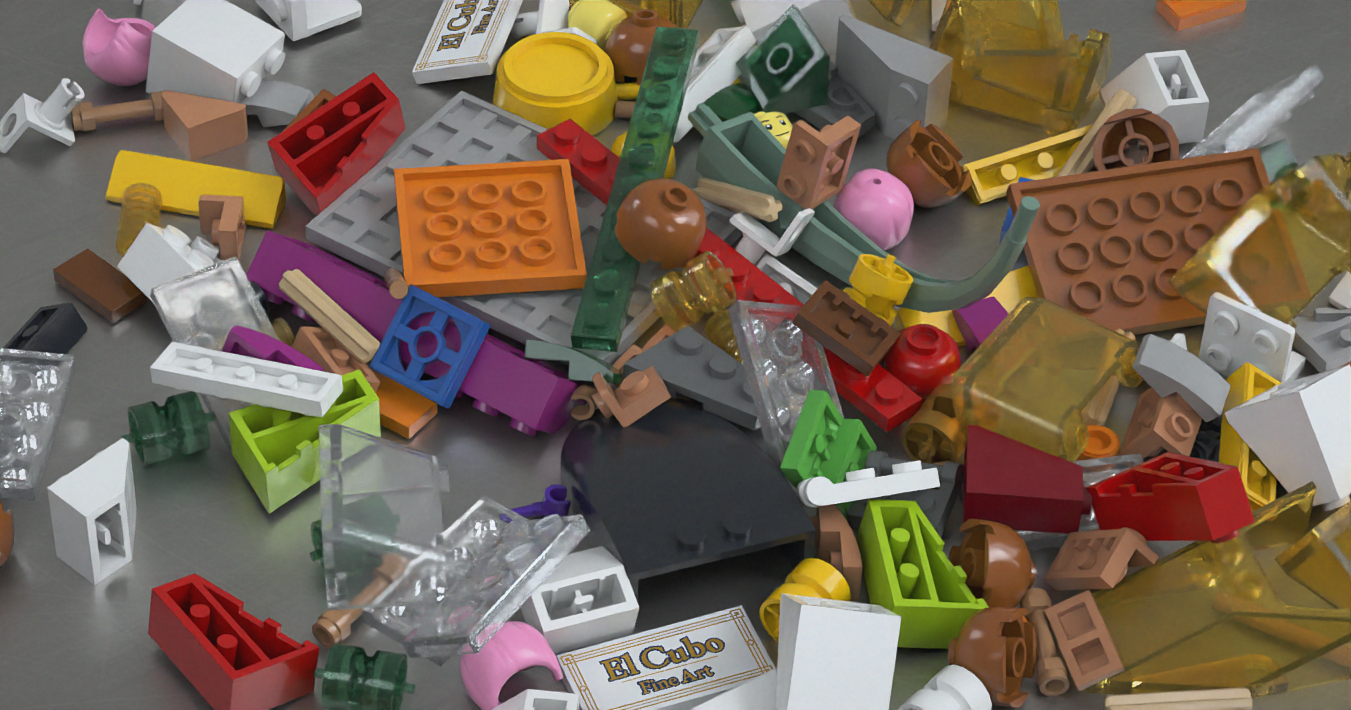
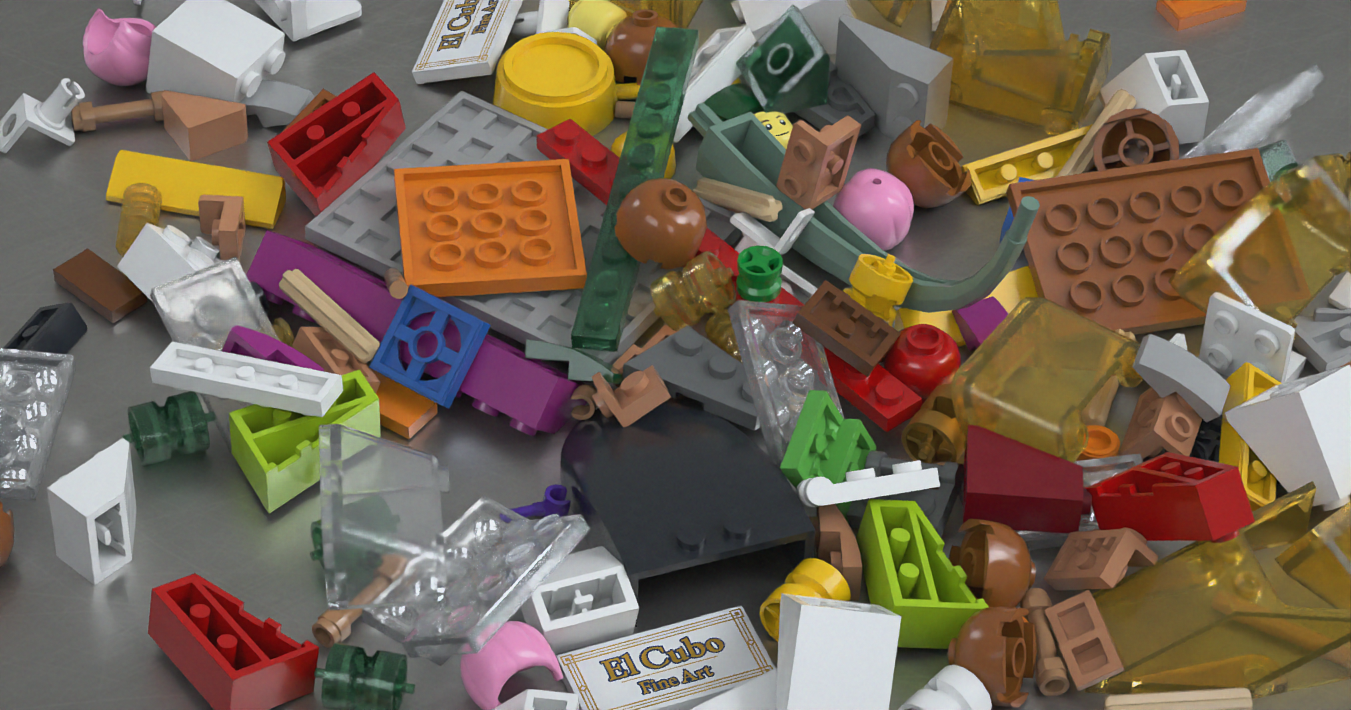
none -> green wheel [736,245,783,303]

